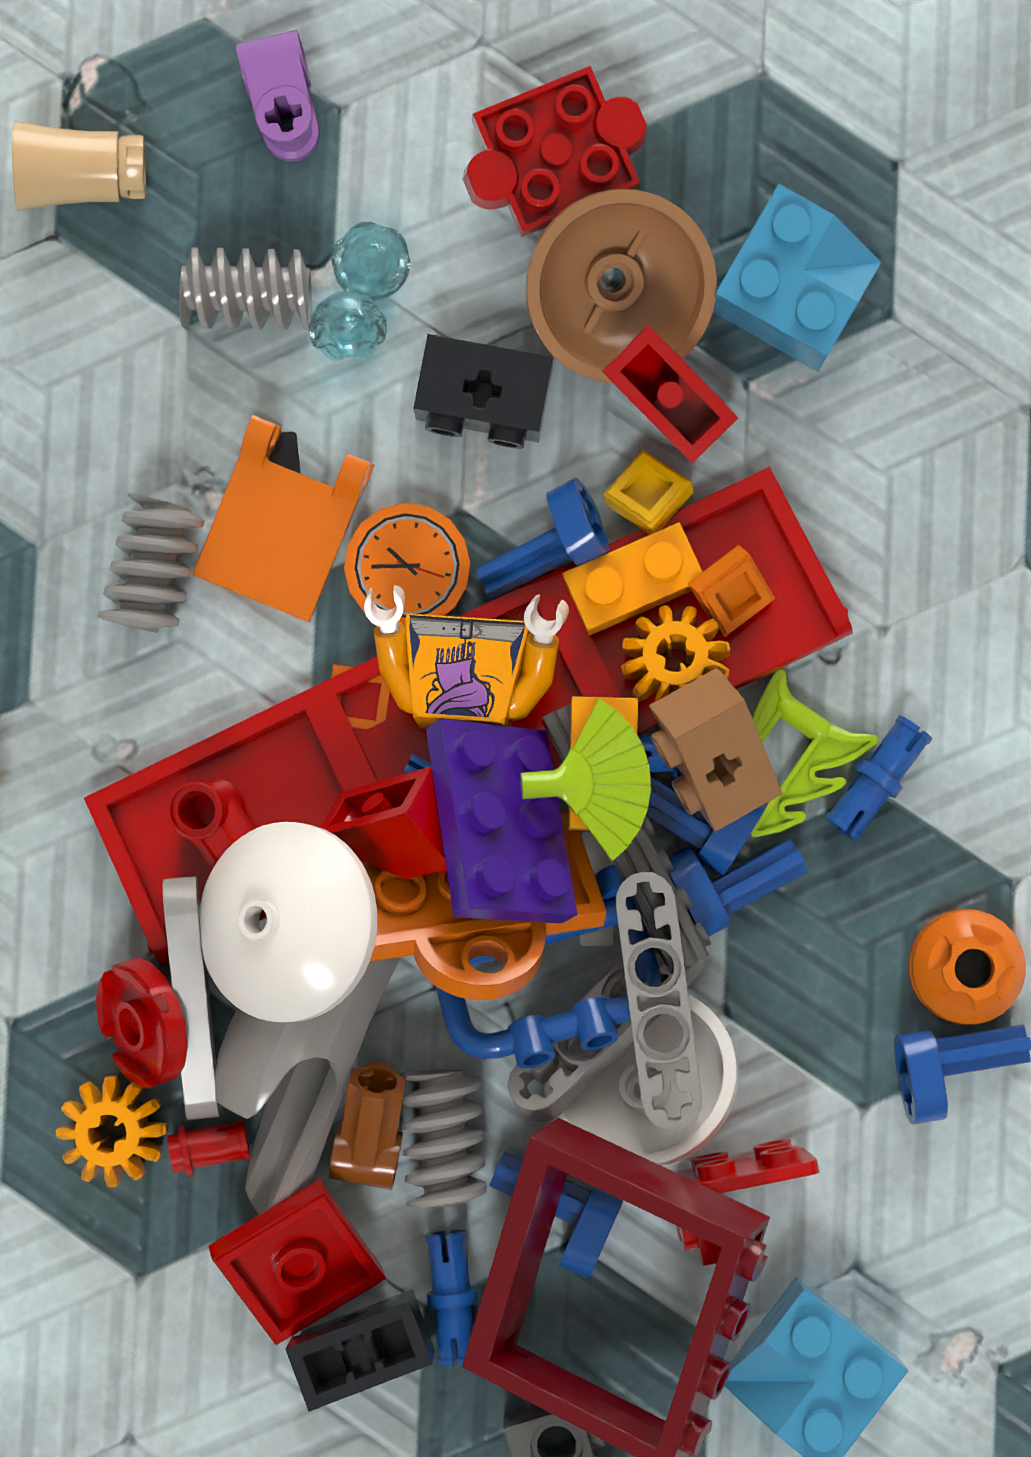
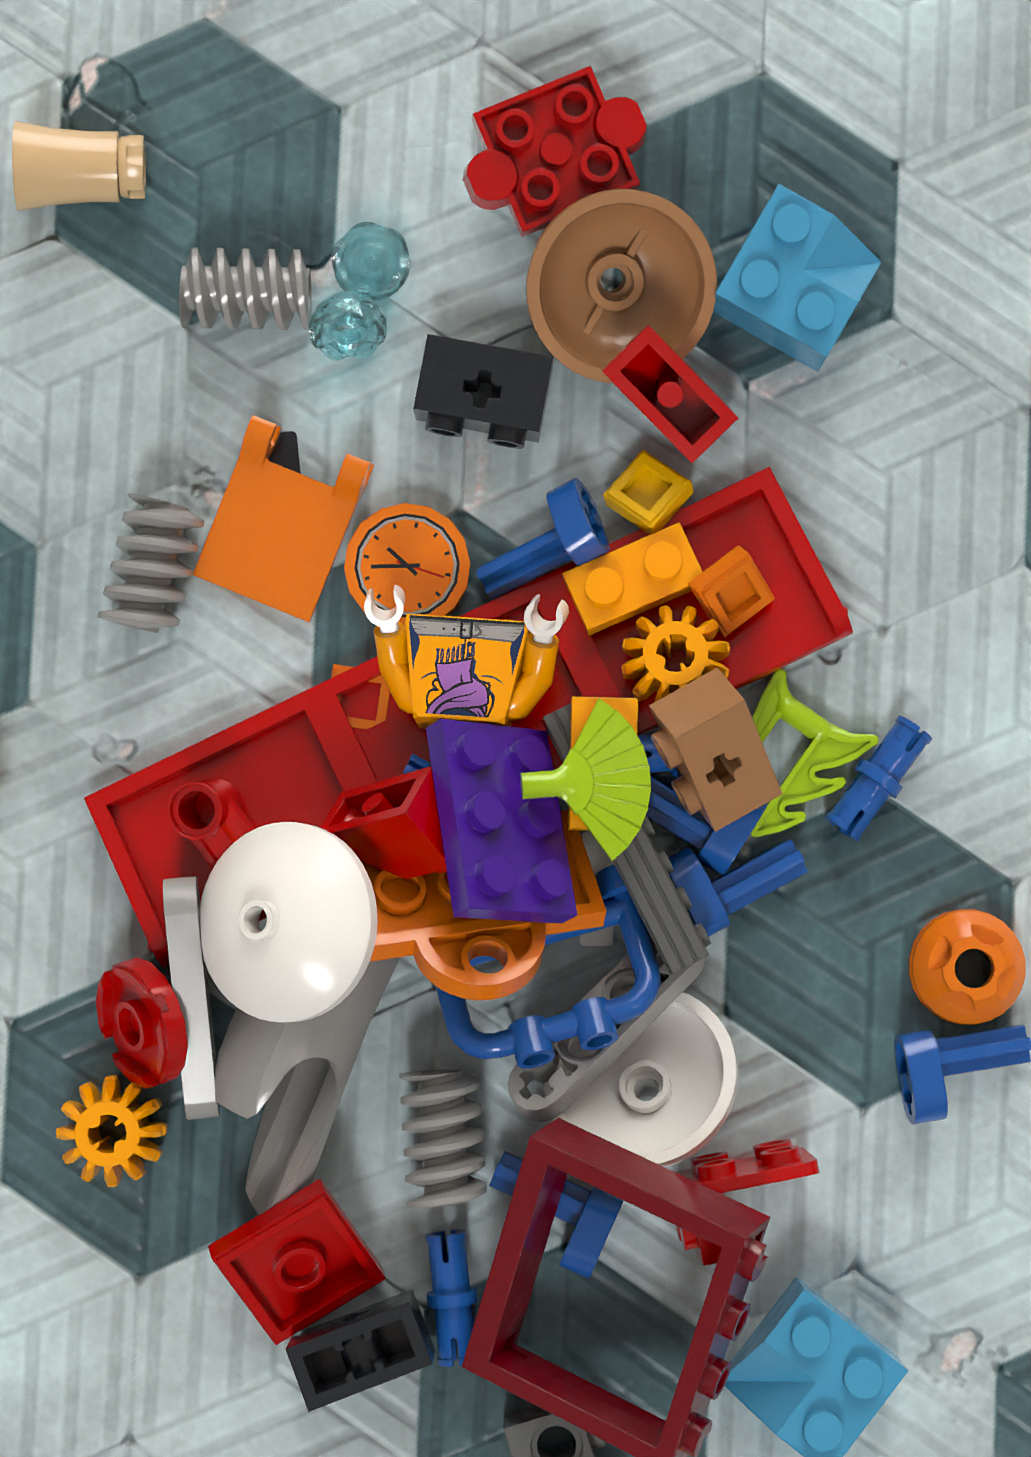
red pin [167,1118,251,1177] -> none
medium lavender piece [236,29,319,162] -> none
dark orange piece [329,1062,406,1190] -> none
light grey beam [616,872,702,1131] -> none

